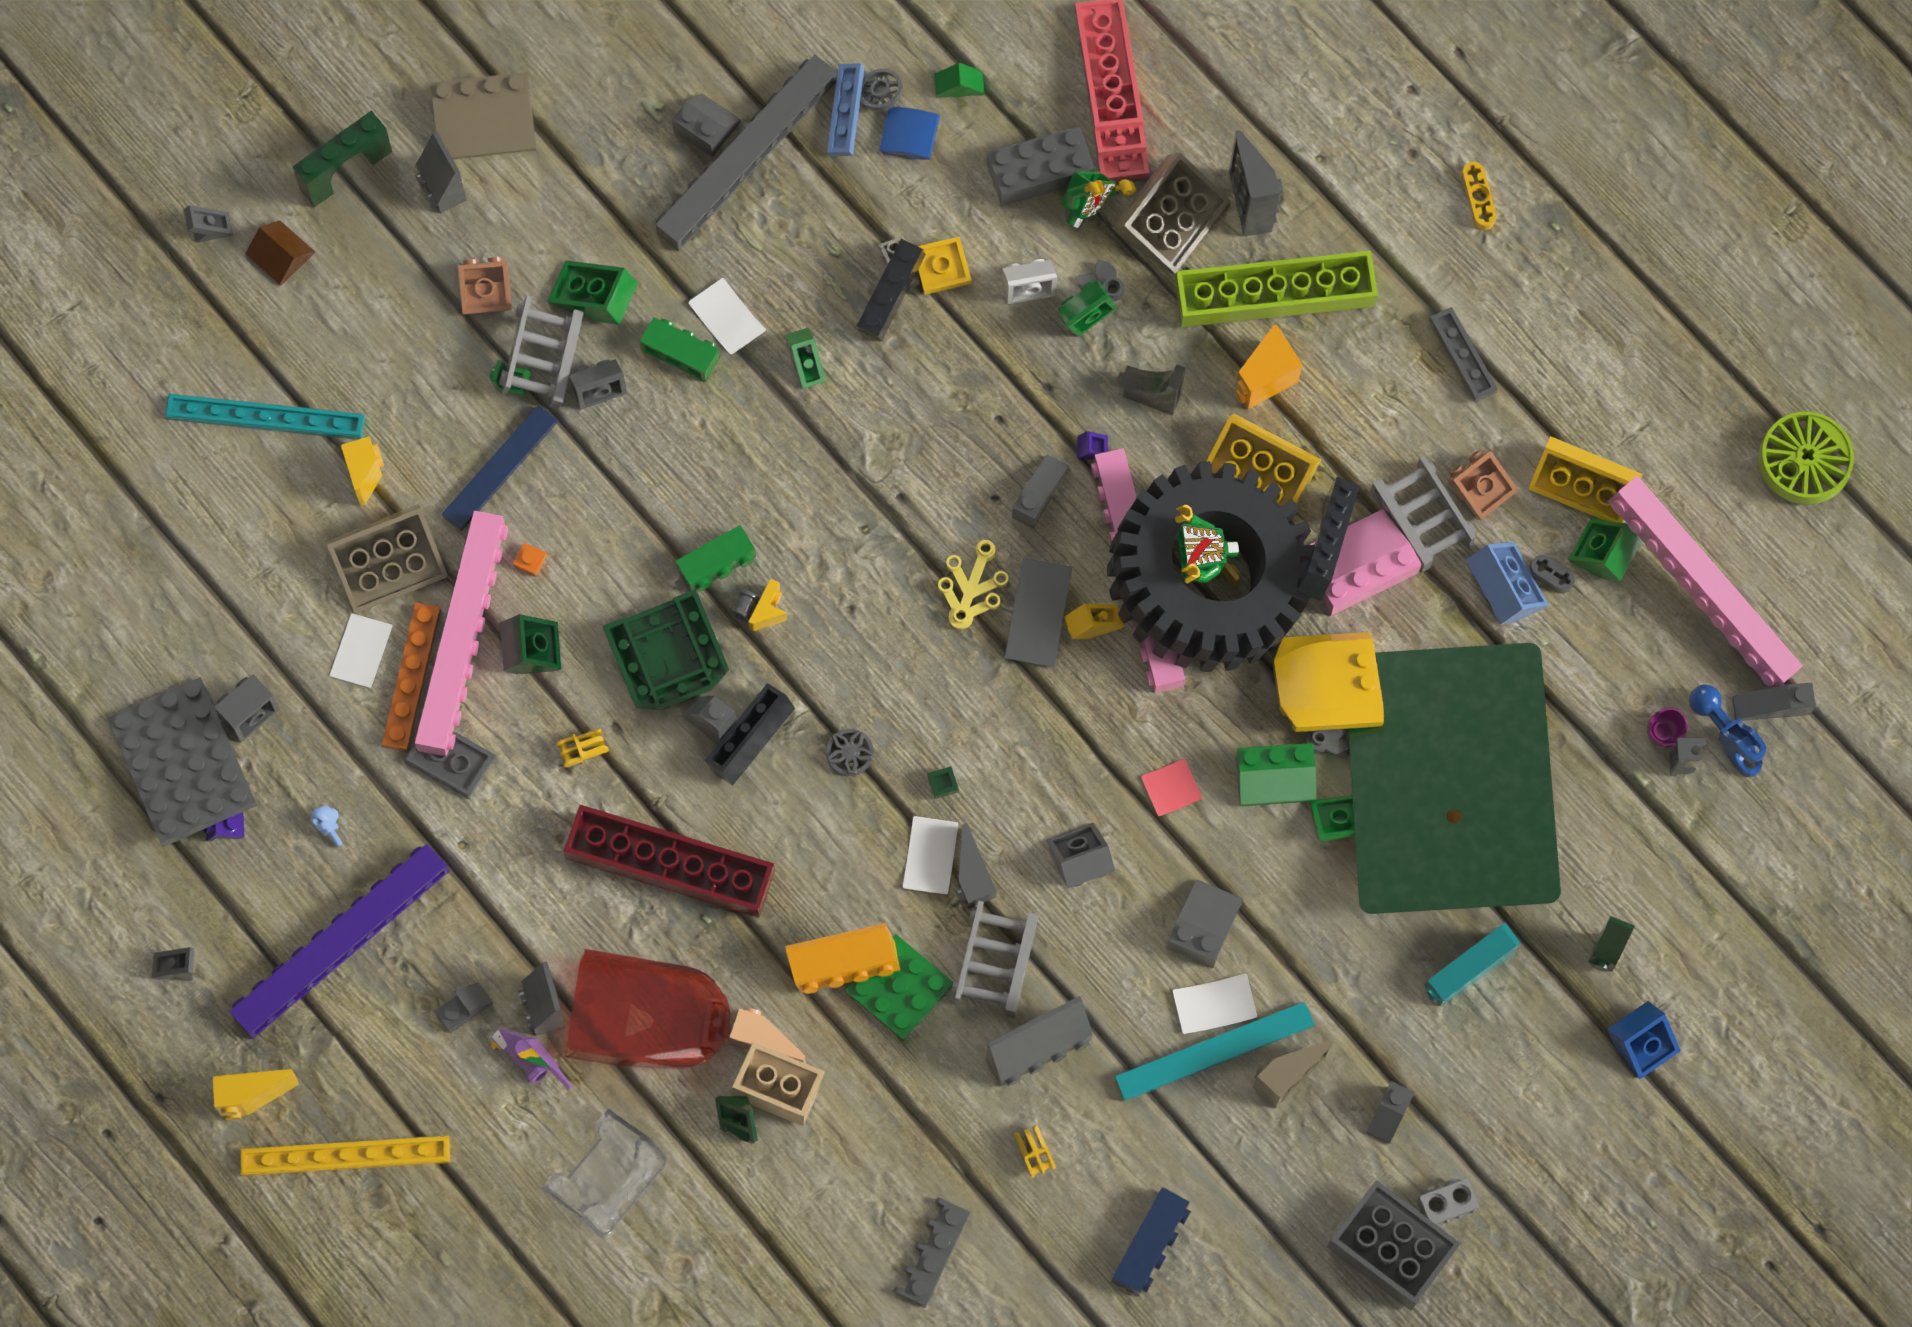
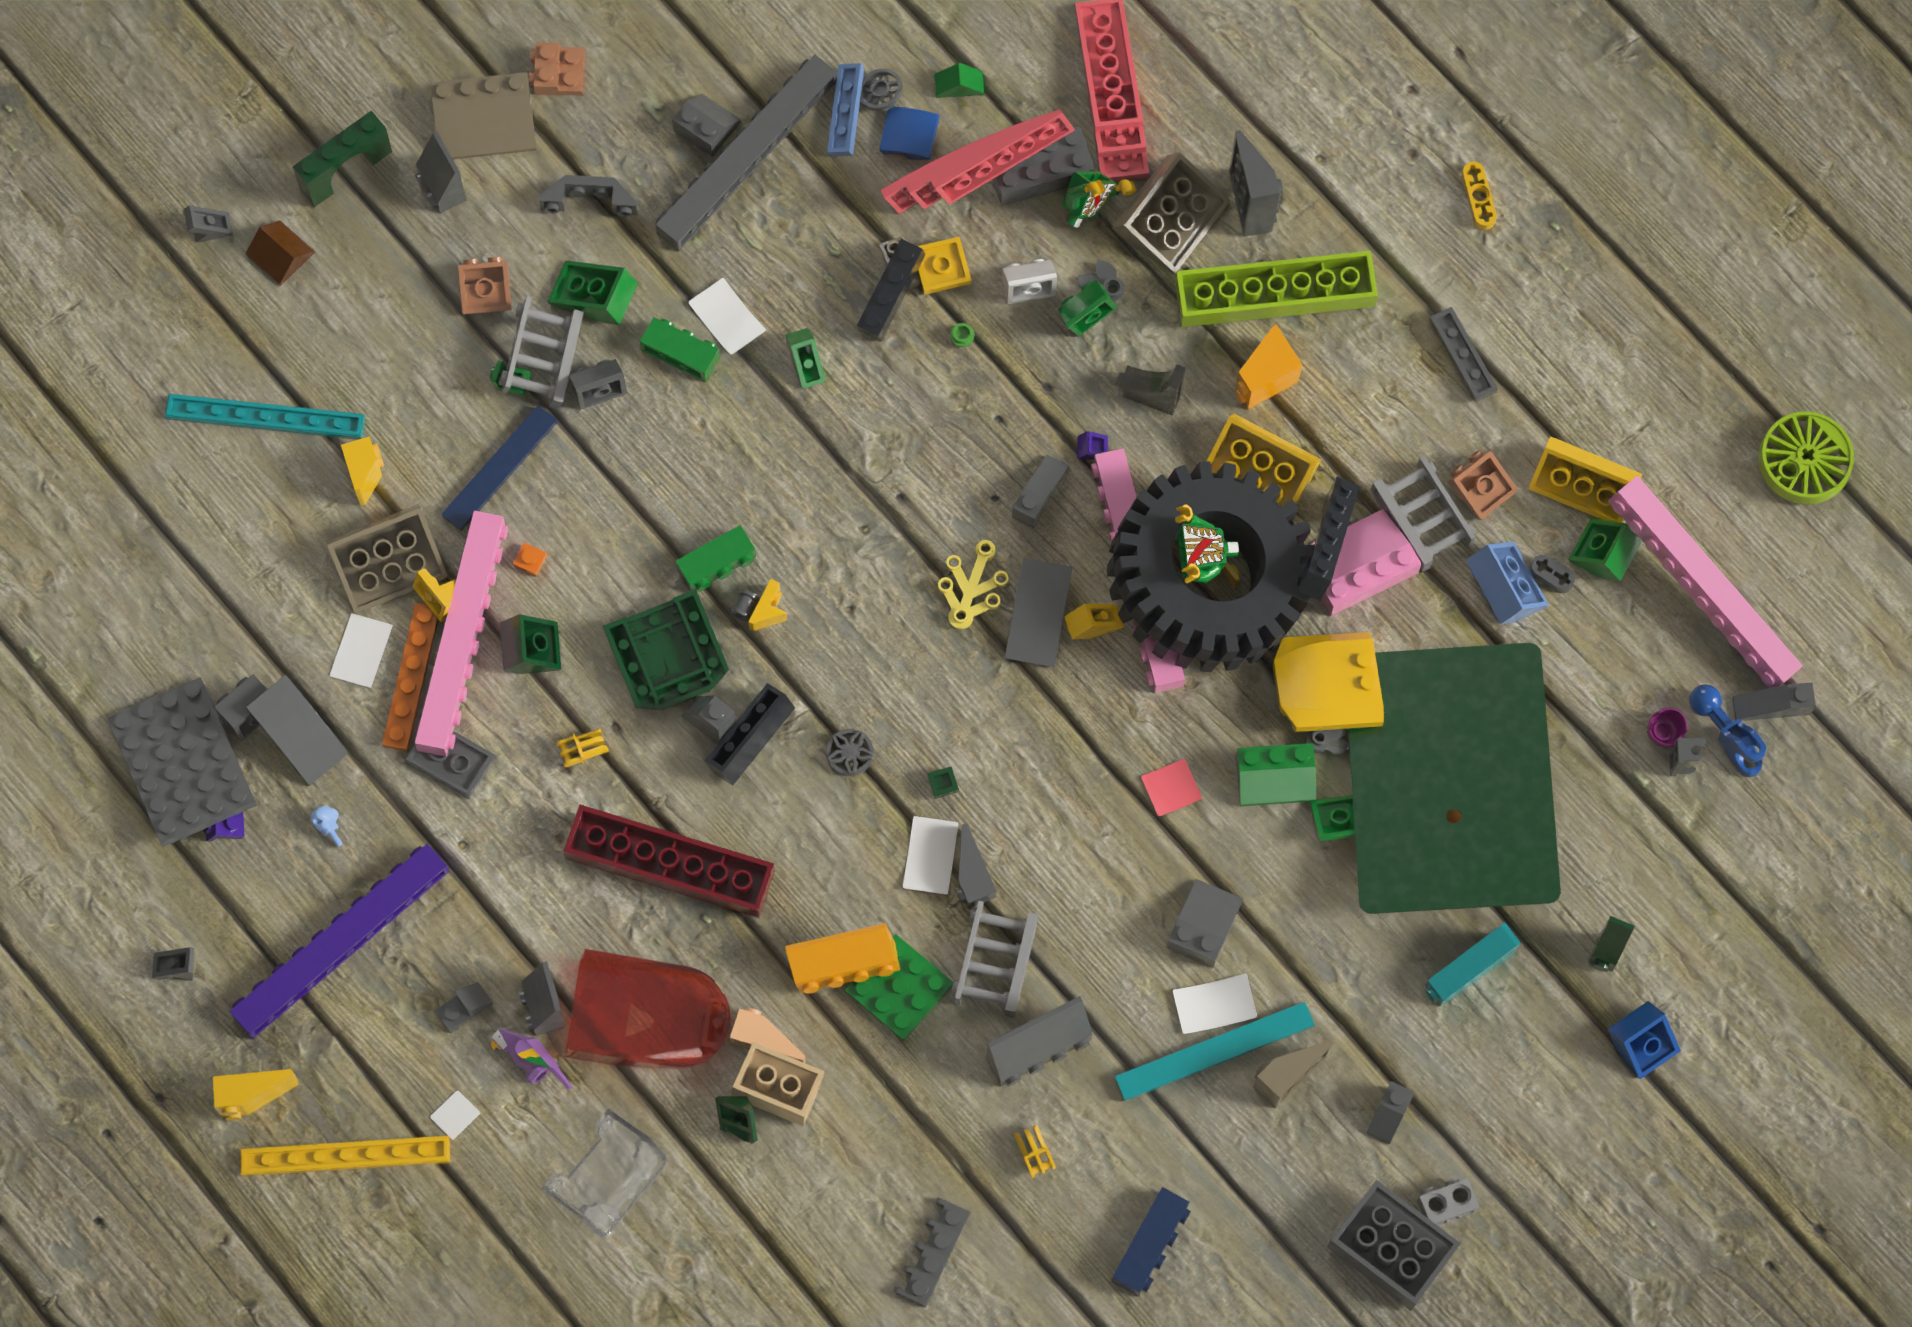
dark grey slope [1046,822,1115,888] -> none
none -> dark grey slope [245,675,348,786]
none -> yellow slope [412,569,456,623]
none -> white sticker [430,1091,480,1140]
none -> nougat plate [529,42,585,96]
none -> dark grey slope [539,175,638,217]
none -> coral slope [881,109,1075,214]
none -> bright green plate [950,323,974,347]

